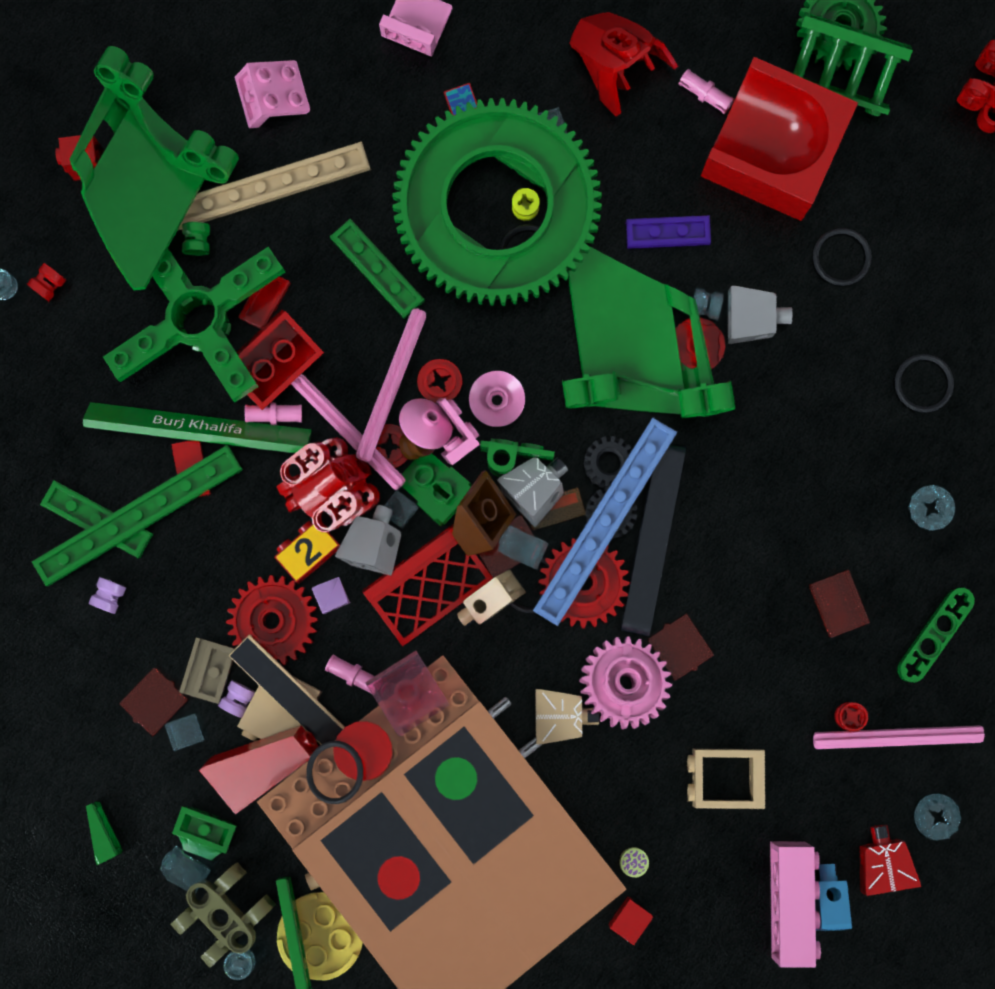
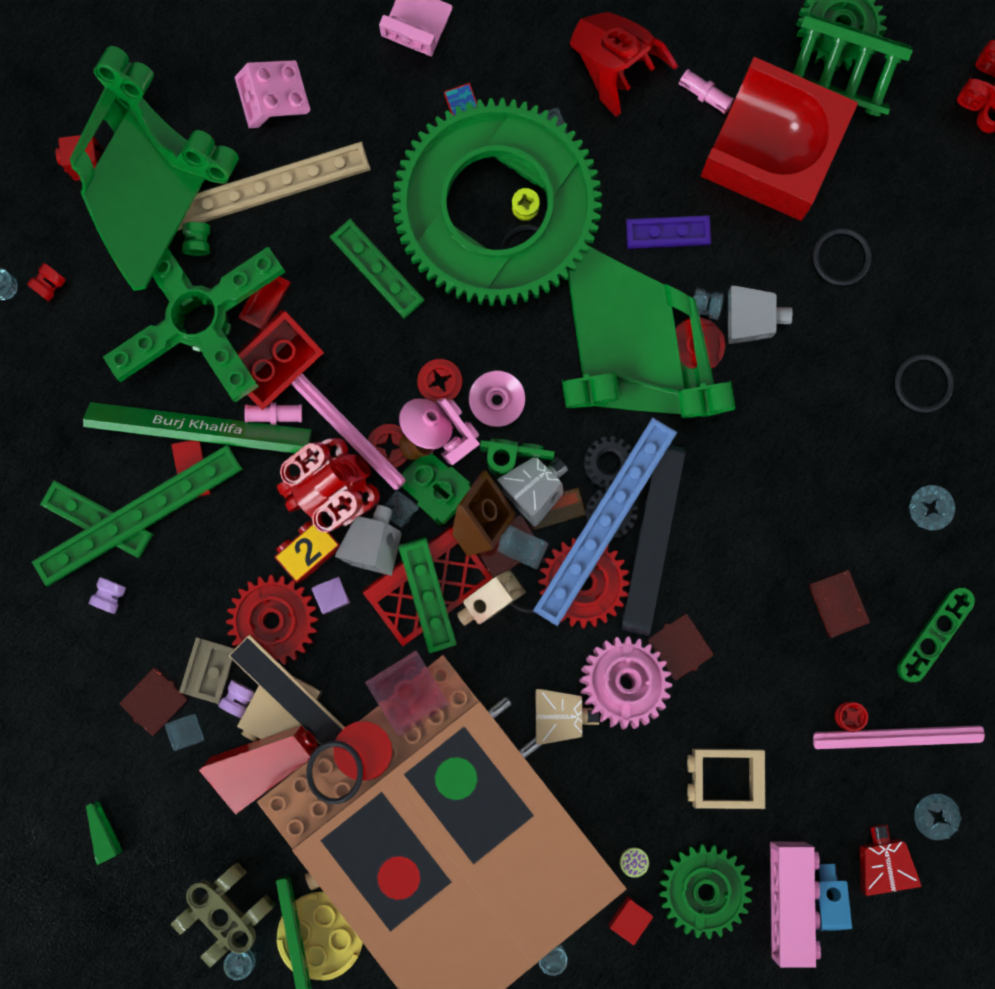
clear light blue bracket [160,846,211,893] -> none
green slope [172,806,238,860] -> none
bright pink pin [325,654,383,696] -> none
bright pink axle [356,308,426,462] -> none
none -> green tile [398,537,457,653]
none -> clear light blue wheel [539,945,567,976]
none -> green gear [659,844,752,939]

